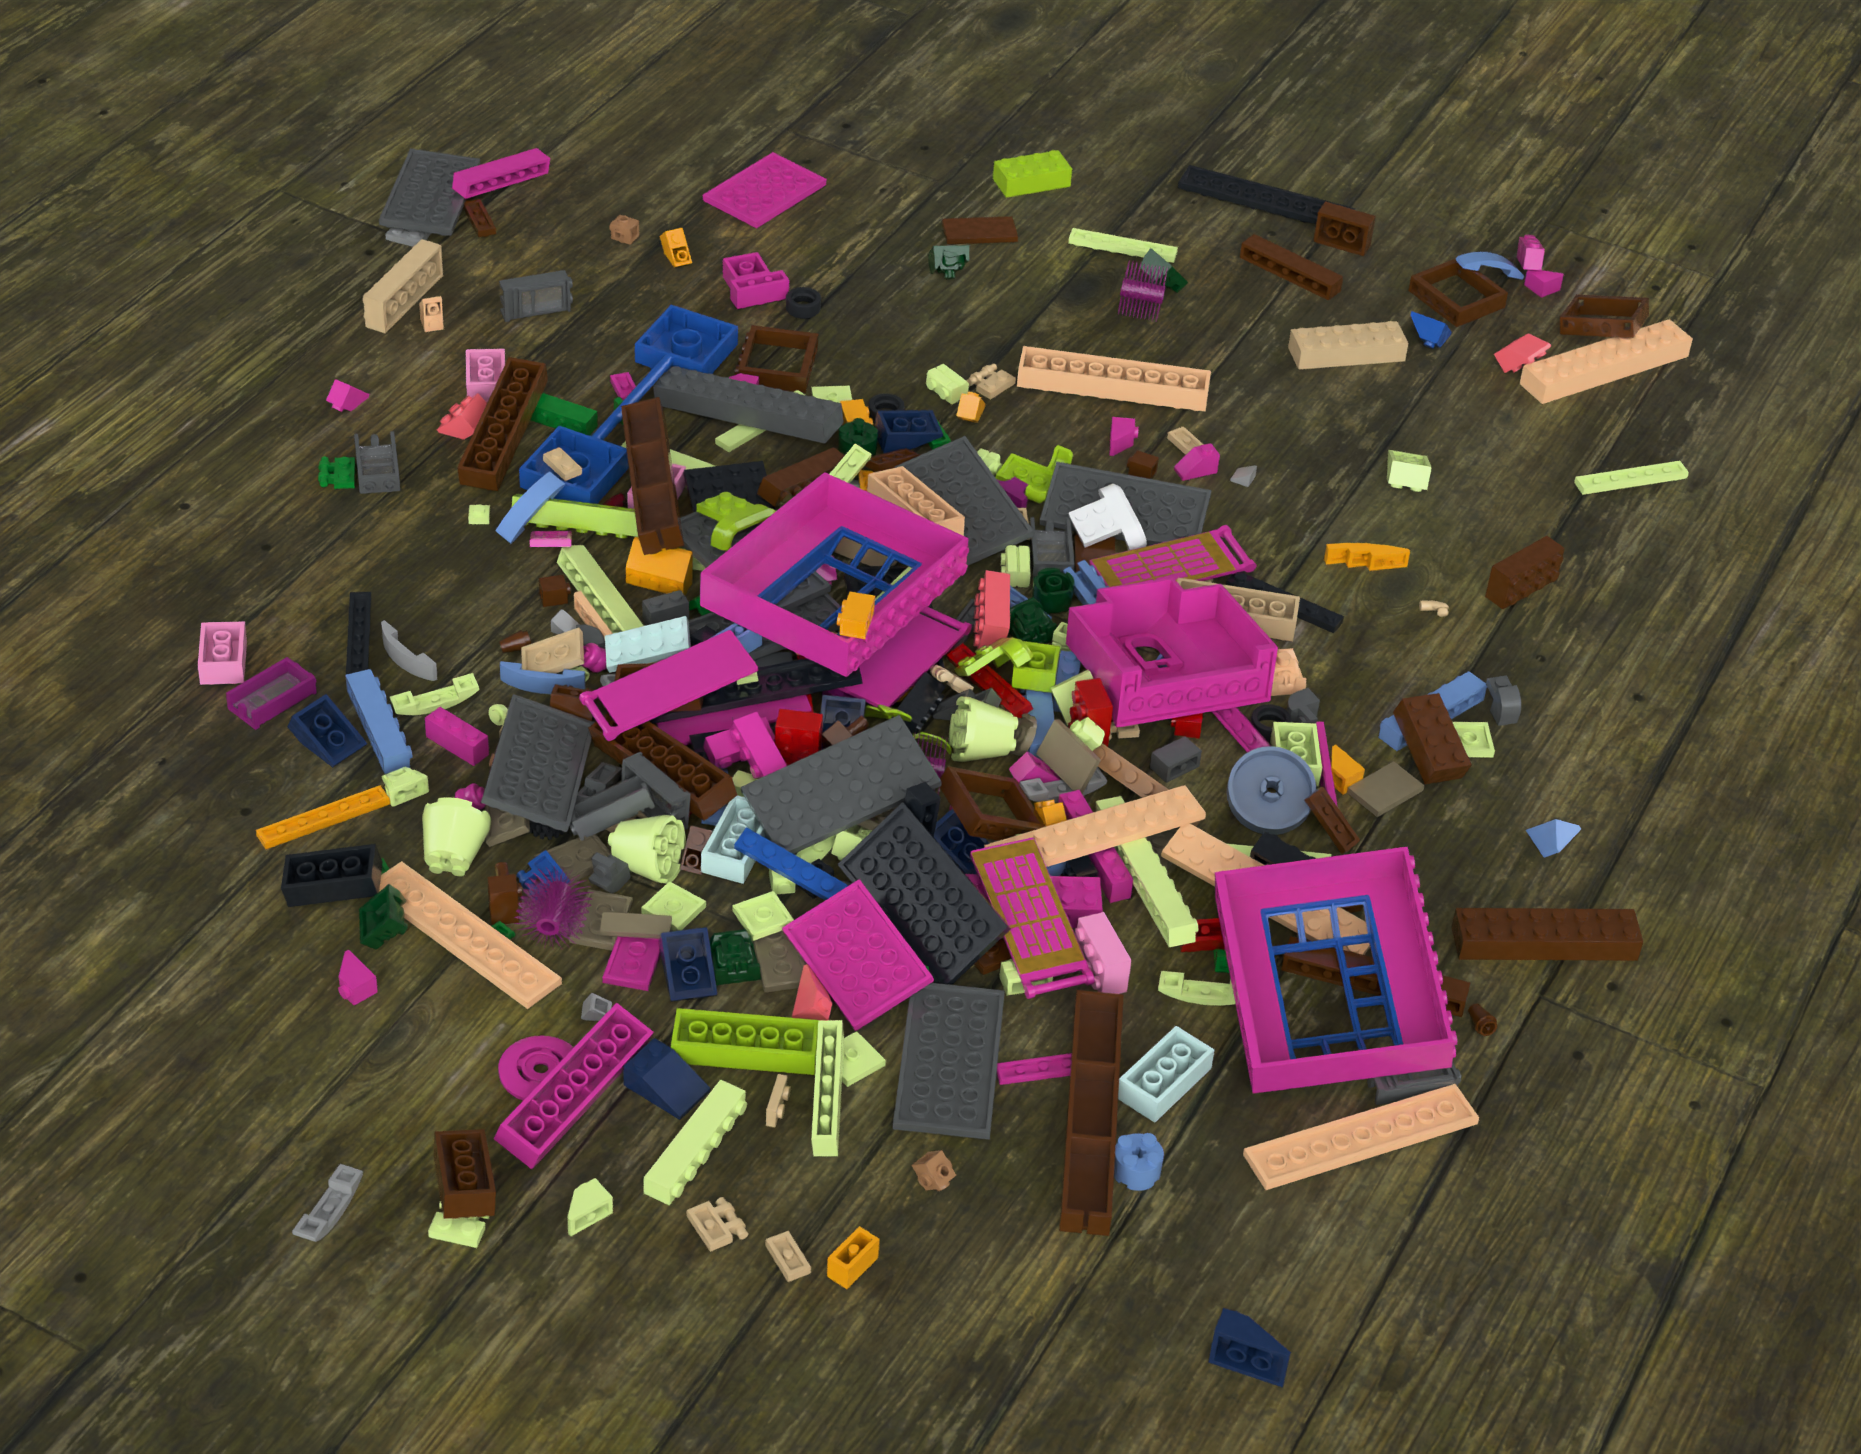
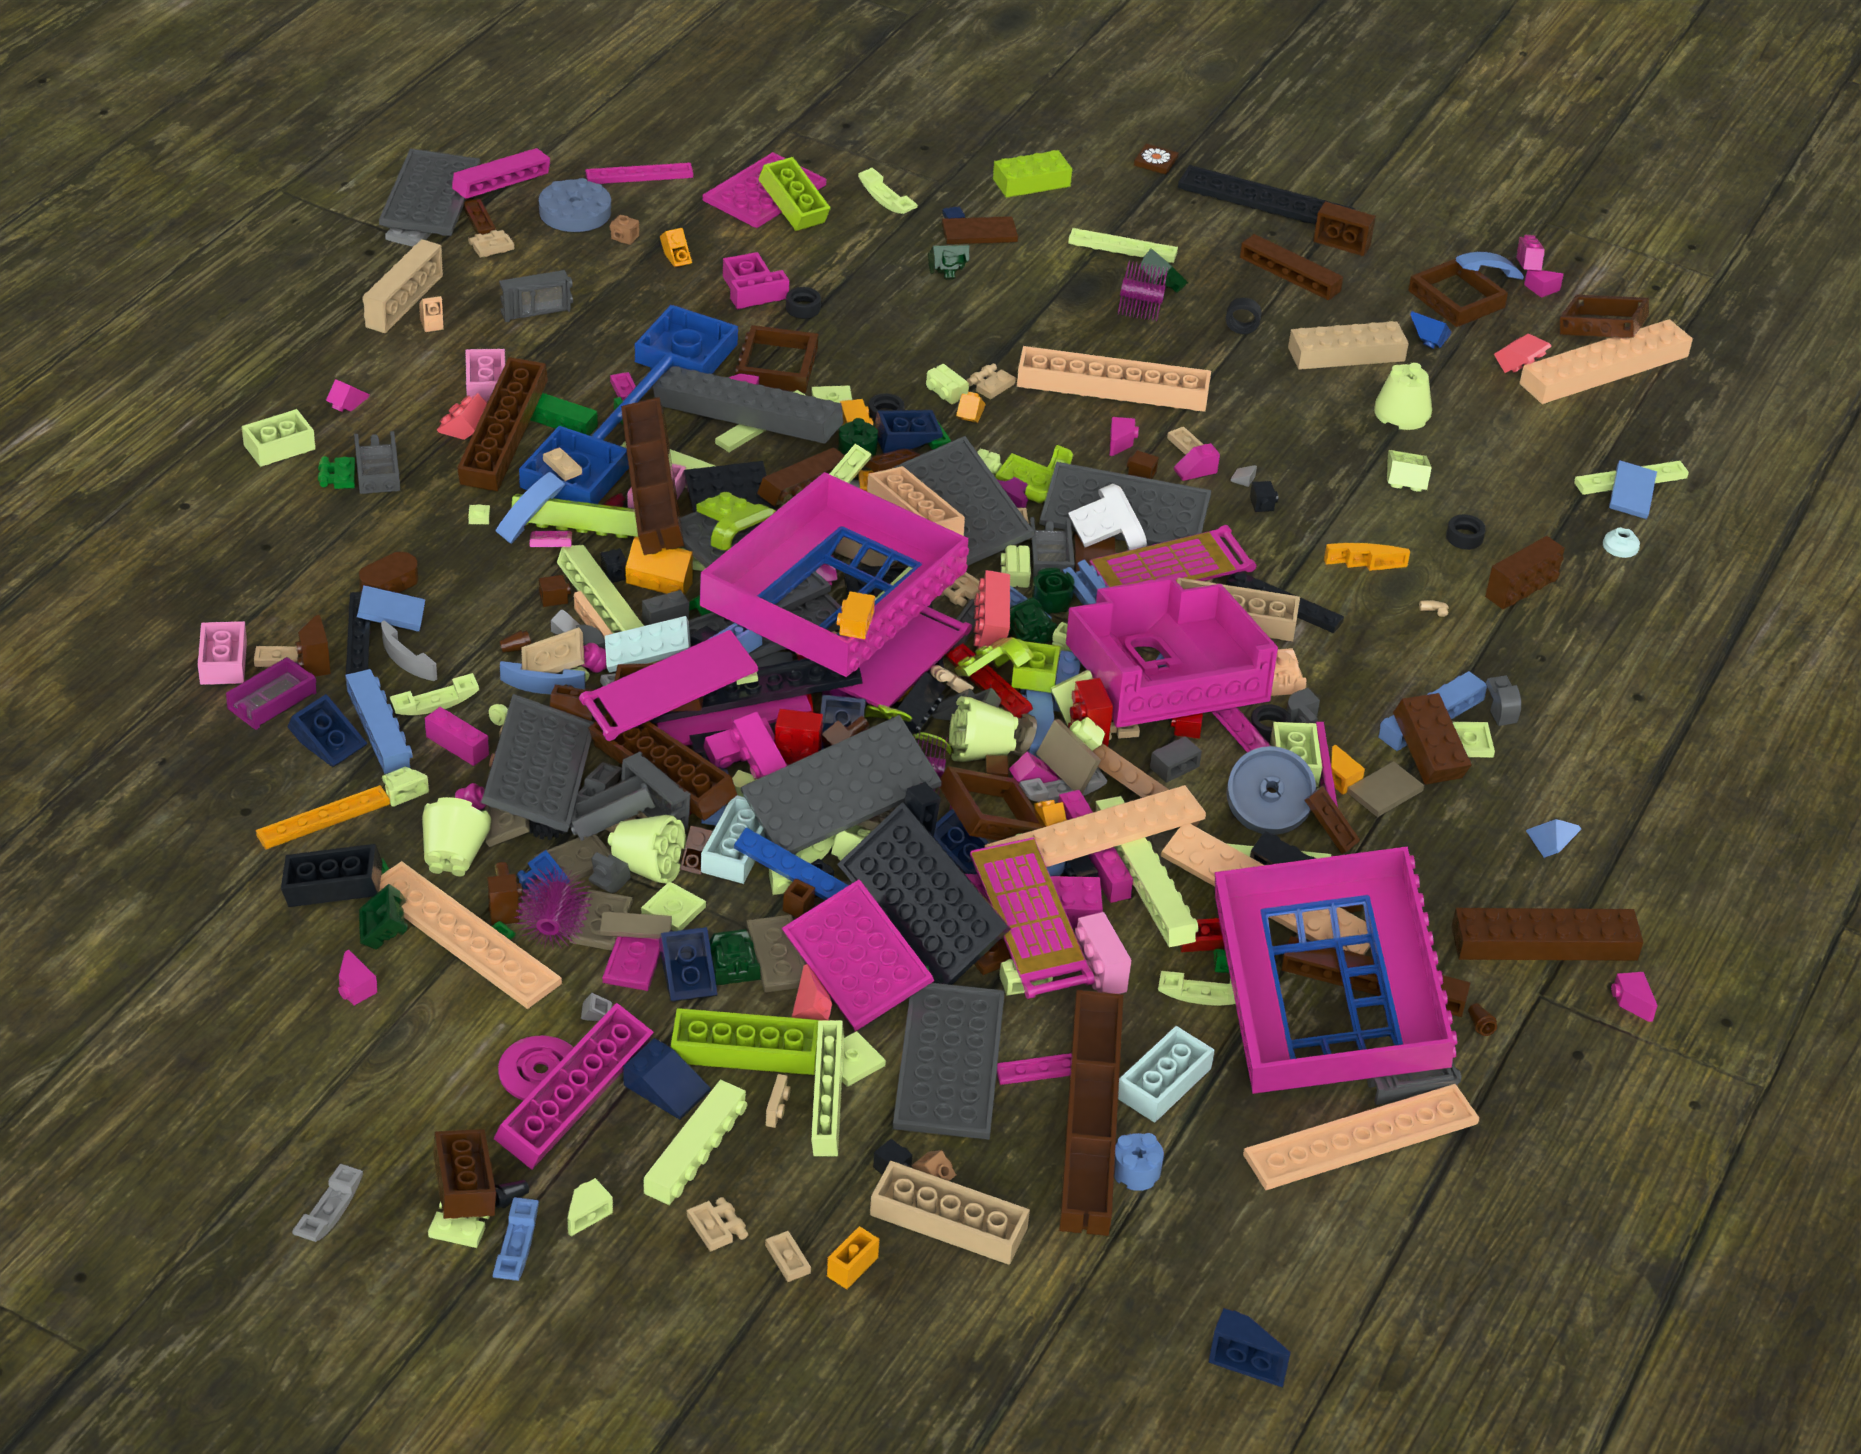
yellowish green plate [732,891,794,941] -> none
none -> yellowish green brick [242,409,315,467]
none -> tan plate [254,646,300,667]
none -> reddish brown slope [295,615,331,677]
none -> medium blue tile [357,585,425,631]
none -> reddish brown brick [359,552,418,593]
none -> tan plate [468,230,514,257]
none -> medium blue slope [493,1197,539,1281]
none -> black cone [495,1180,529,1208]
none -> sand blue piece [539,178,611,232]
none -> dark pink tile [585,163,693,184]
none -> black brick [601,548,627,583]
none -> lime brick [758,157,831,231]
none -> reddish brown brick [783,878,815,918]
none -> yellowish green slope [858,168,918,214]
none -> tan brick [870,1161,1030,1265]
none -> black brick [873,1139,913,1175]
none -> tan plate [941,572,980,607]
none -> dark blue tile [943,206,965,219]
none -> reddish brown brick [984,755,1008,777]
none -> reddish brown tile [1134,144,1179,174]
none -> black tyre [1225,297,1262,334]
none -> black brick [1250,481,1278,512]
none -> yellowish green cone [1374,363,1432,430]
none -> black tyre [1446,514,1486,550]
none -> light aqua piece [1603,527,1640,558]
none -> medium blue tile [1609,460,1657,519]
none -> dark pink slope [1611,972,1658,1022]

